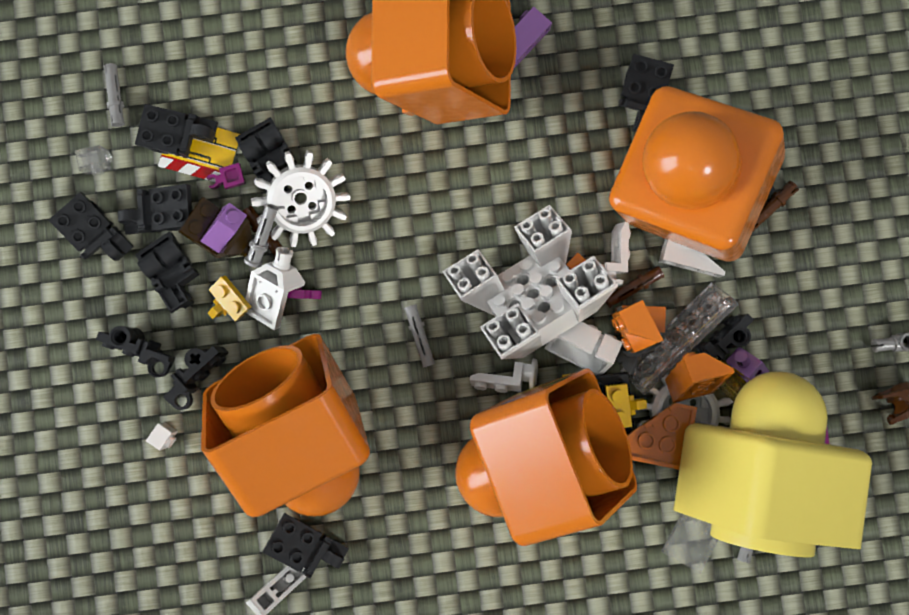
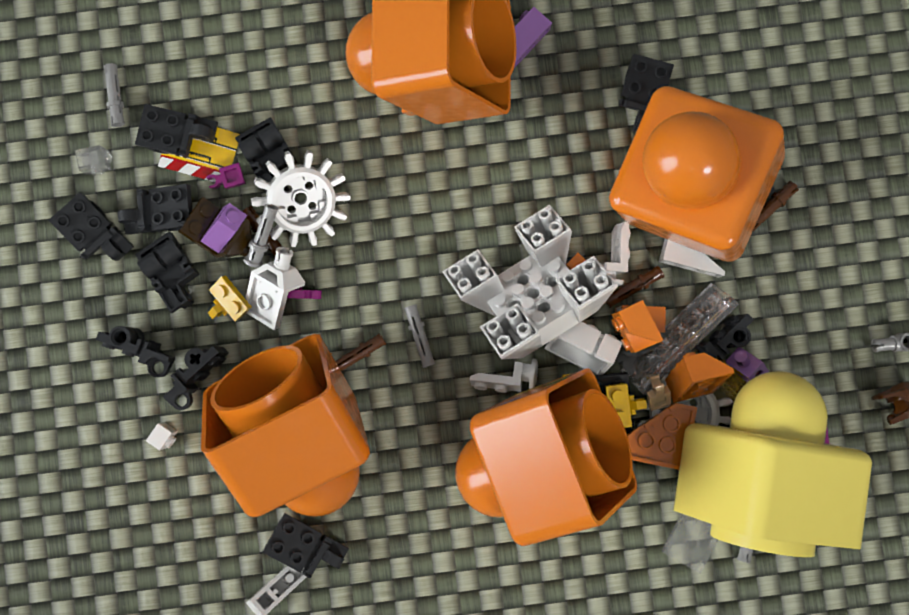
none -> reddish brown pin [335,333,386,371]
none -> tan plate [647,375,671,411]

